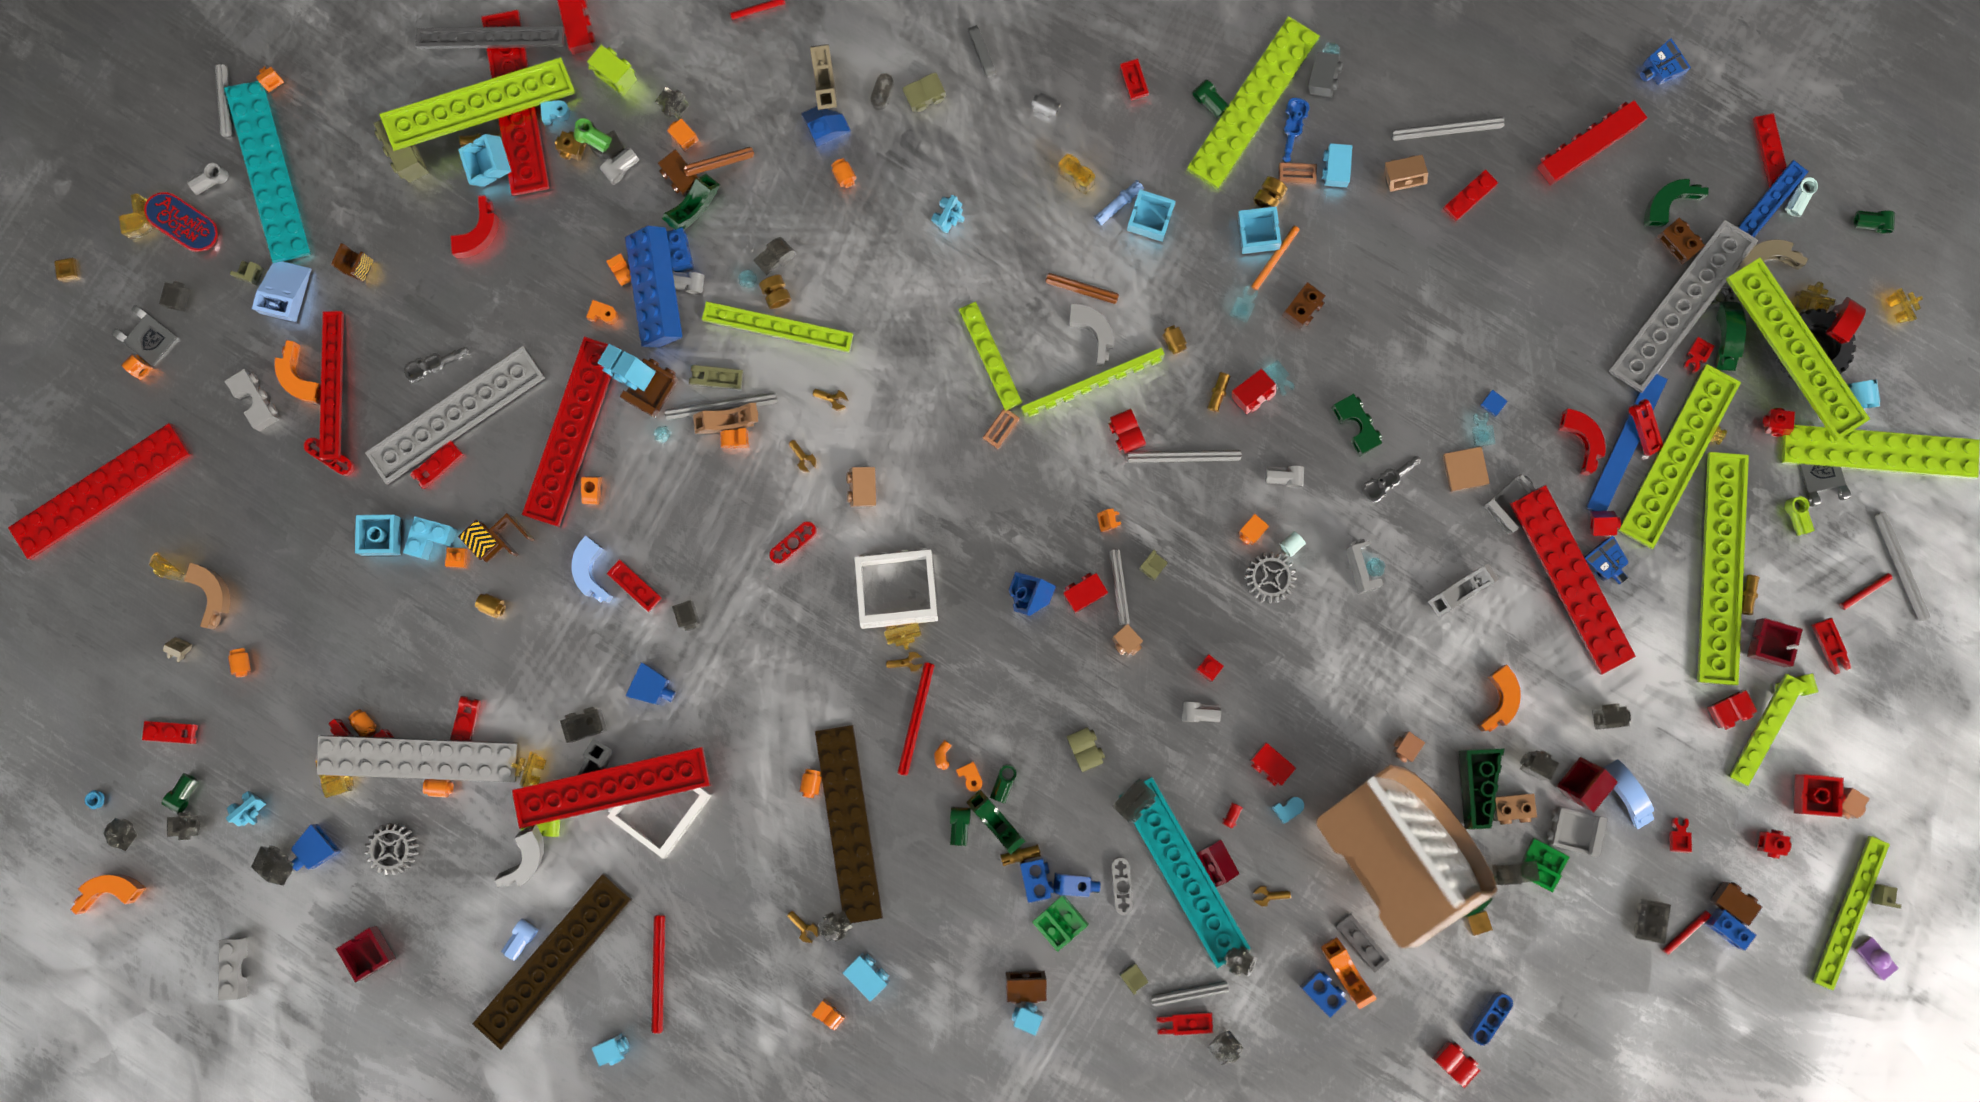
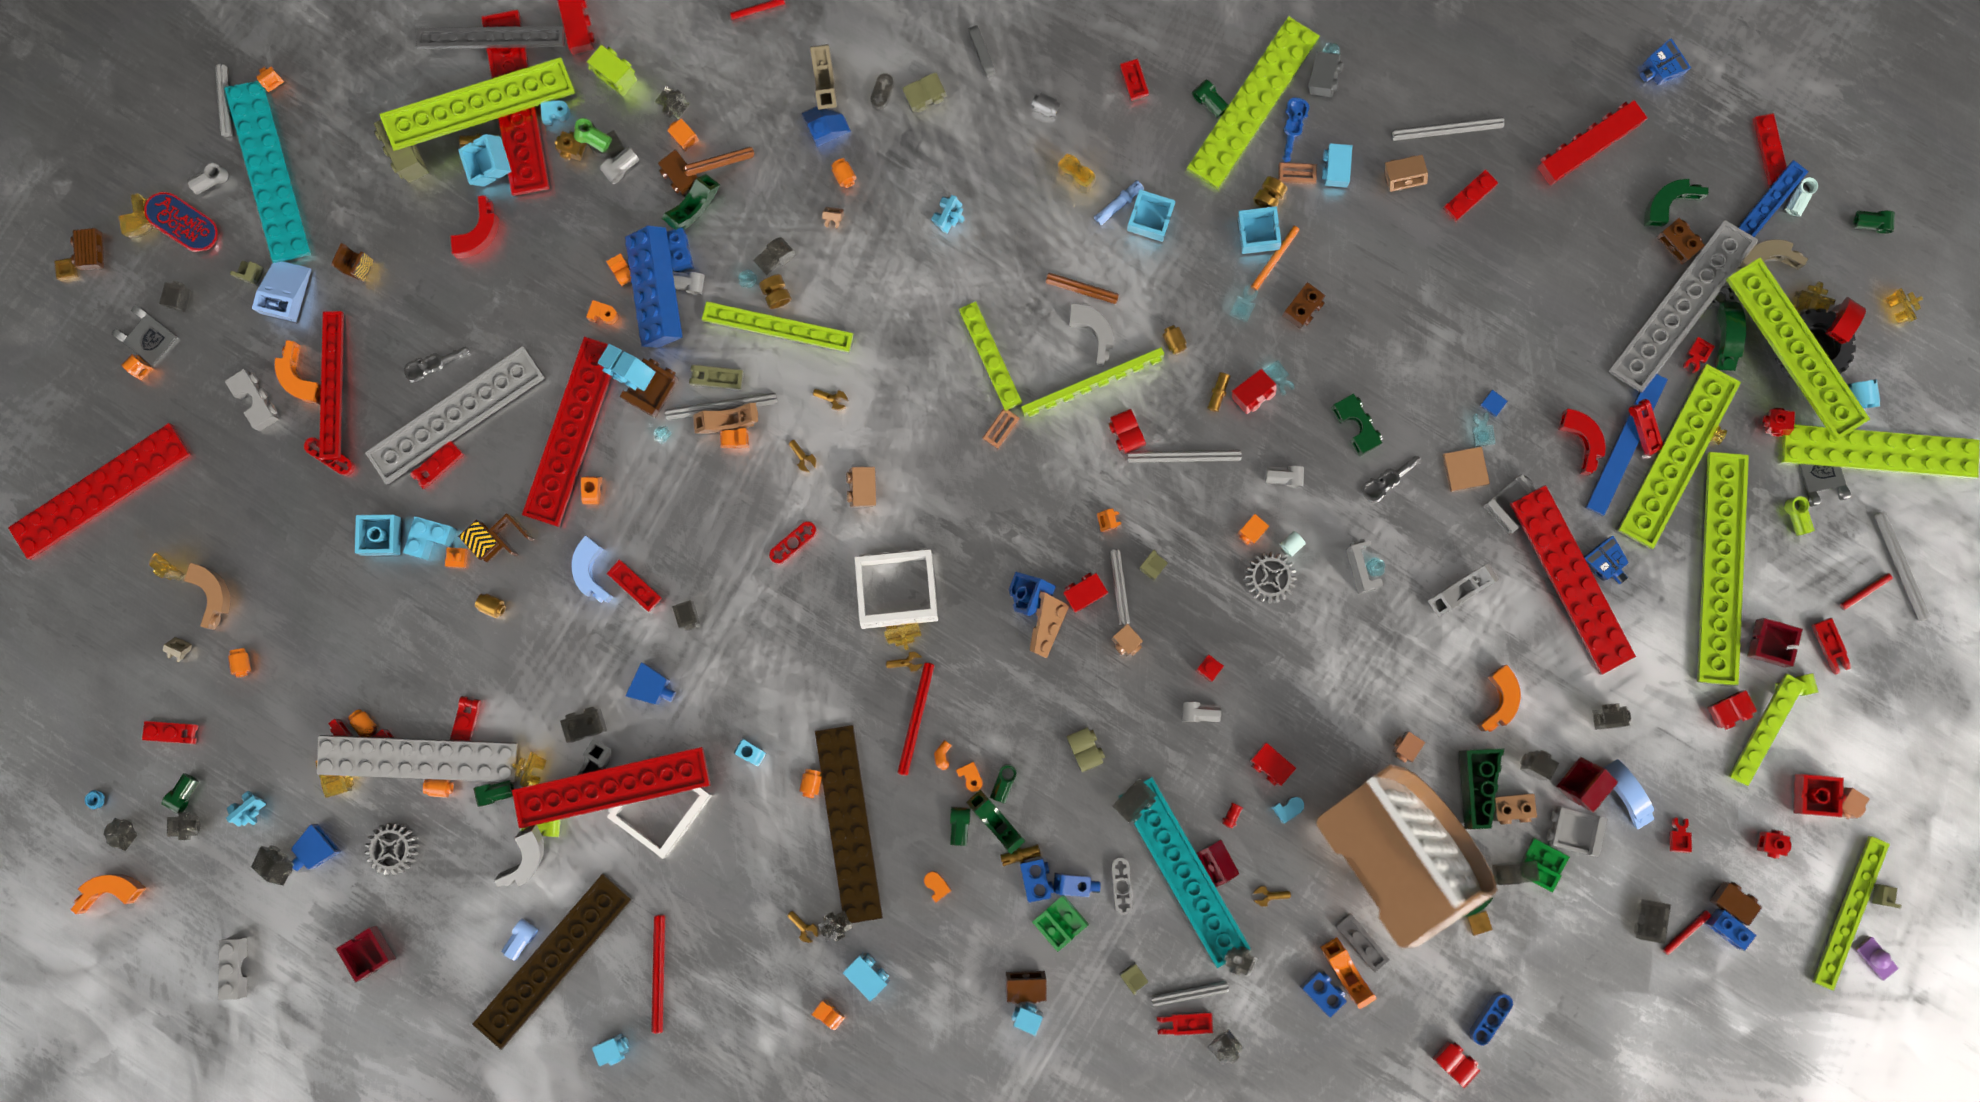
red brick [1590,511,1621,536] -> none
pearl gold pin [1742,575,1760,615] -> none
none -> reddish brown brick [70,228,104,271]
none -> dark green piece [473,780,514,807]
none -> medium azure leg [734,737,766,767]
none -> medium nougat tile [822,207,844,229]
none -> orange leg [924,871,952,903]
none -> medium nougat wing [1029,591,1069,658]

